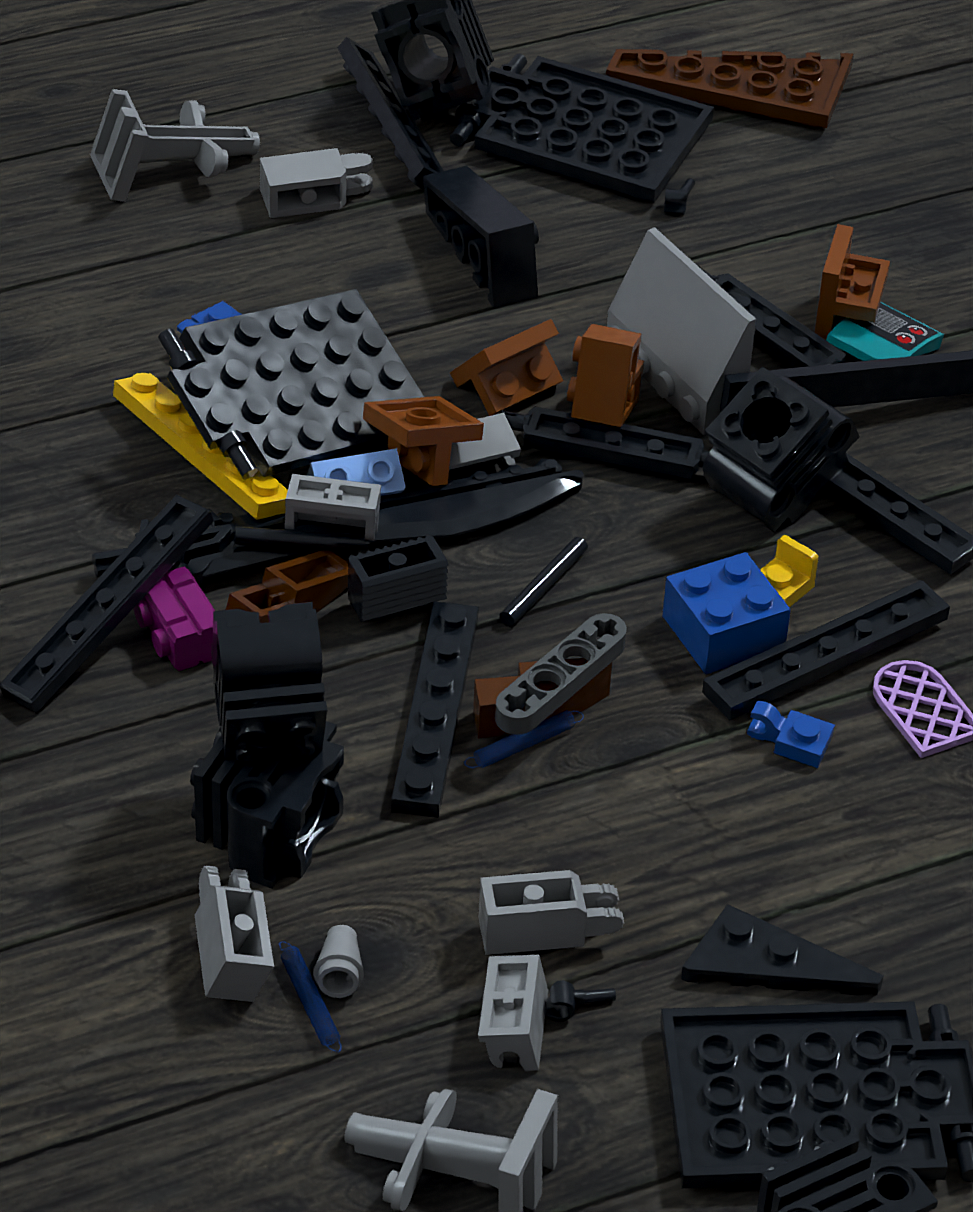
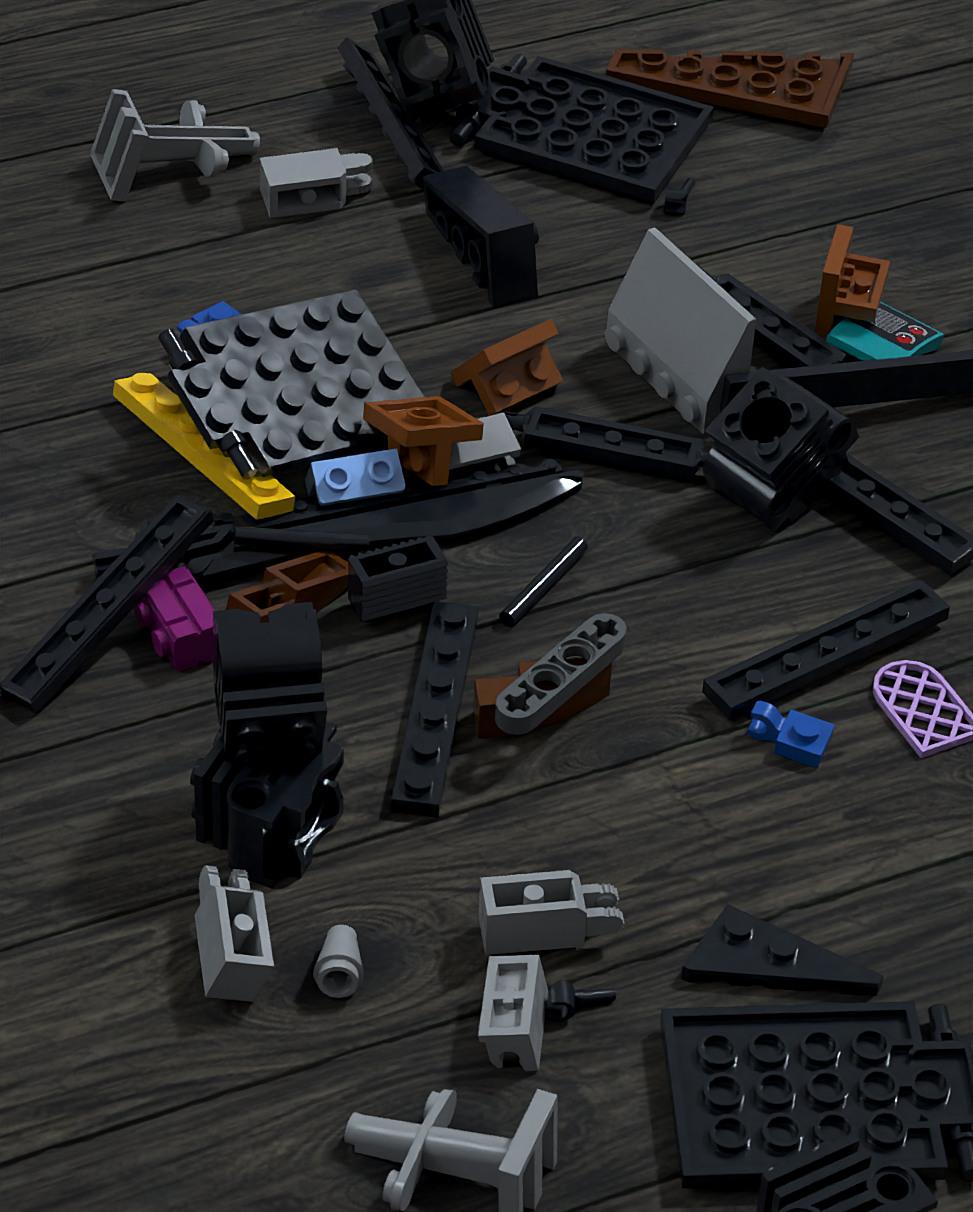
blue piece [279,942,342,1052] -> none
light grey hinge [285,474,381,541] -> none
blue piece [464,710,584,768] -> none
dark orange brick [567,324,645,427] -> none
blue brick [662,552,791,675] -> none
yellow bracket [760,535,818,607] -> none

